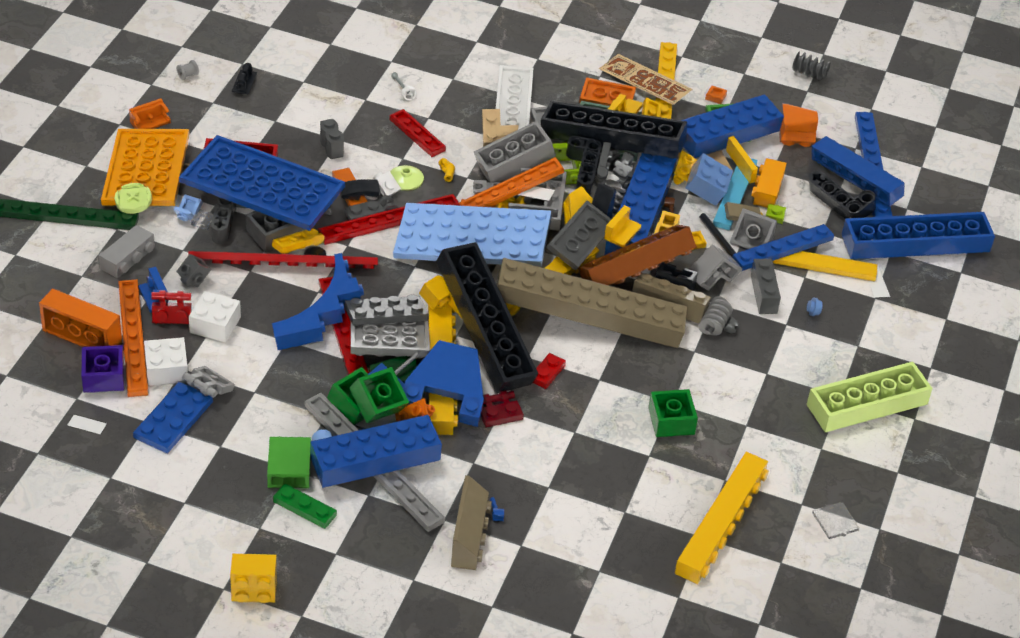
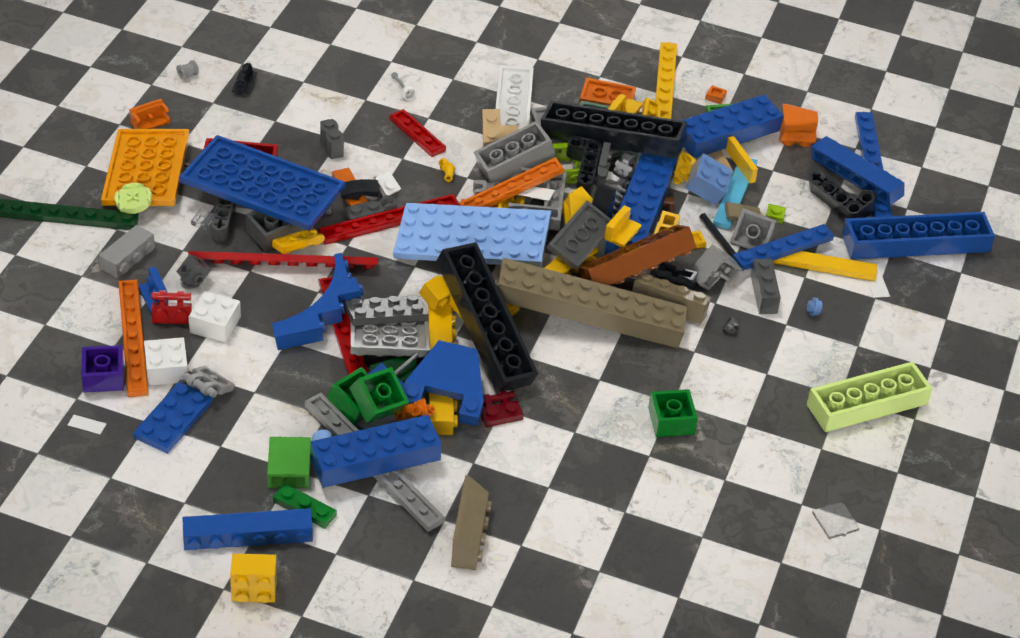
orange brick [39,288,122,347] -> none
light blue bracket [173,194,203,222] -> none
black sticker [304,246,326,256] -> none
yellowish green dish [390,165,424,191] -> none
blue hand [490,497,504,521] -> none
red plate [532,353,566,389] -> none
sticker [599,54,693,105] -> none
yellow brick [675,452,769,584] -> none
light grey piece [698,296,733,336] -> none
light orange brick [751,158,787,208] -> none
dark grey piece [792,51,831,81] -> none
none -> blue brick [182,508,313,550]

